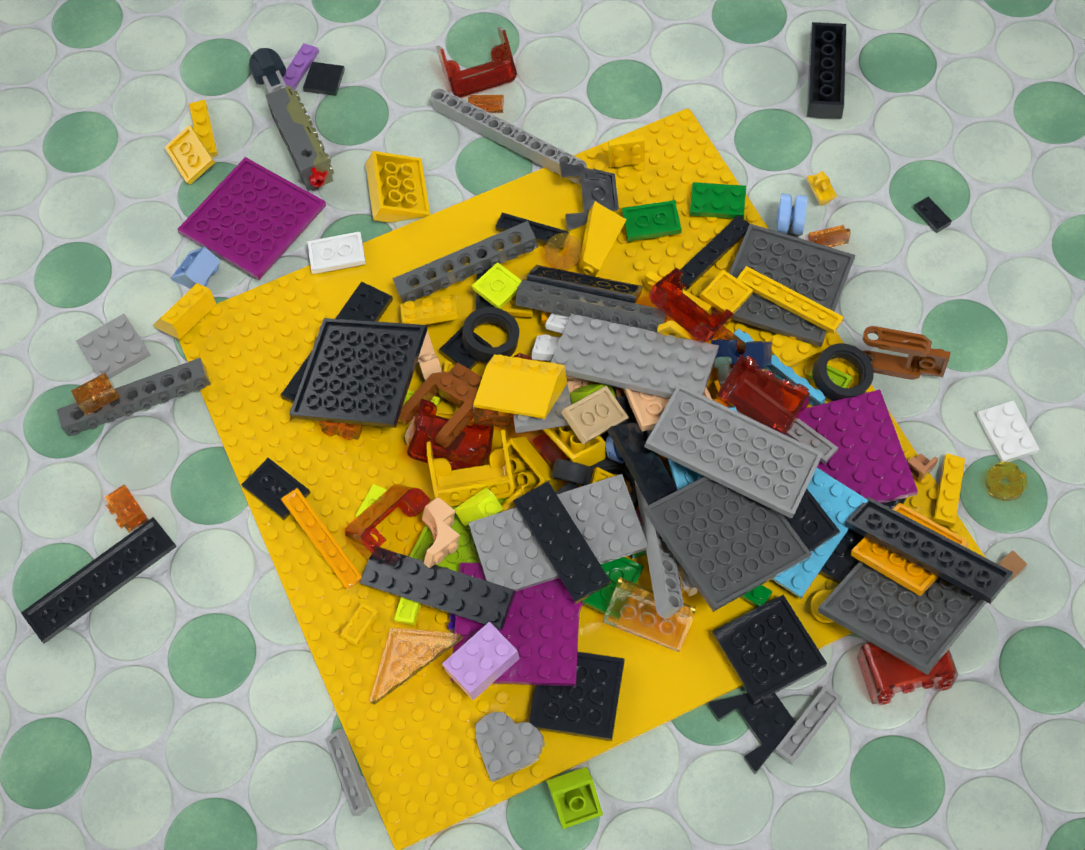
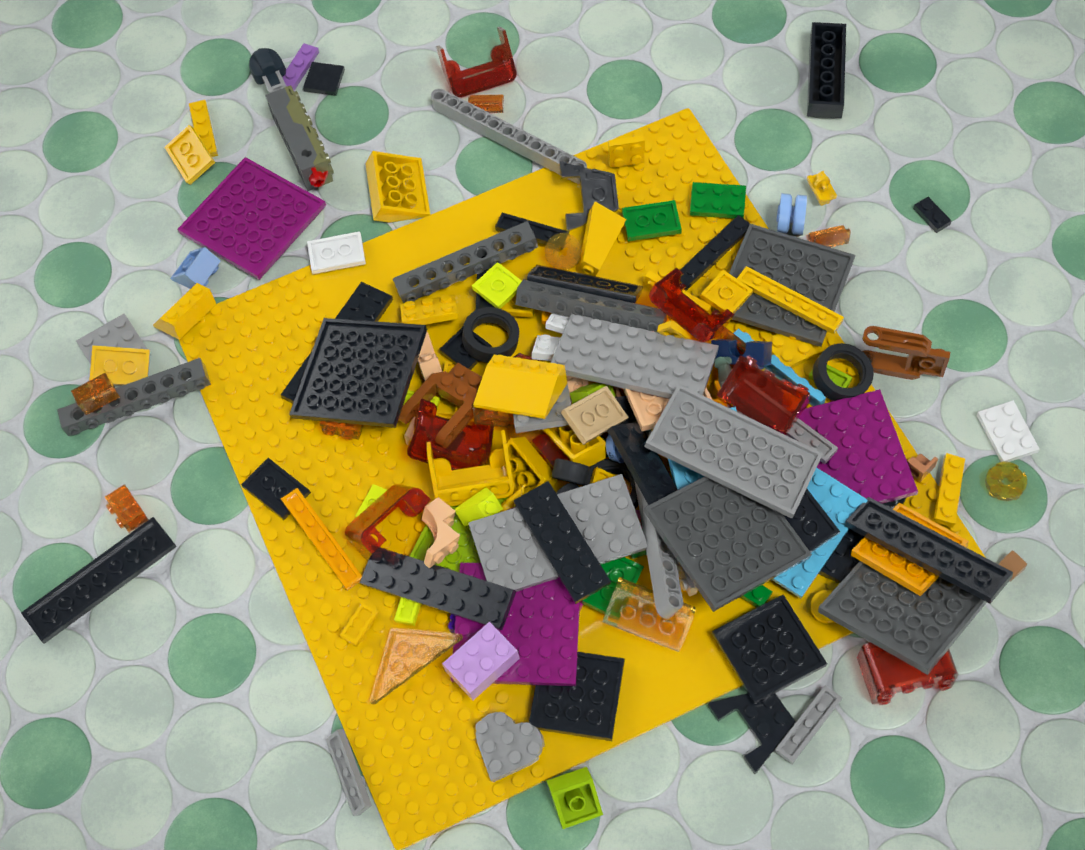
none -> yellow plate [89,345,150,386]

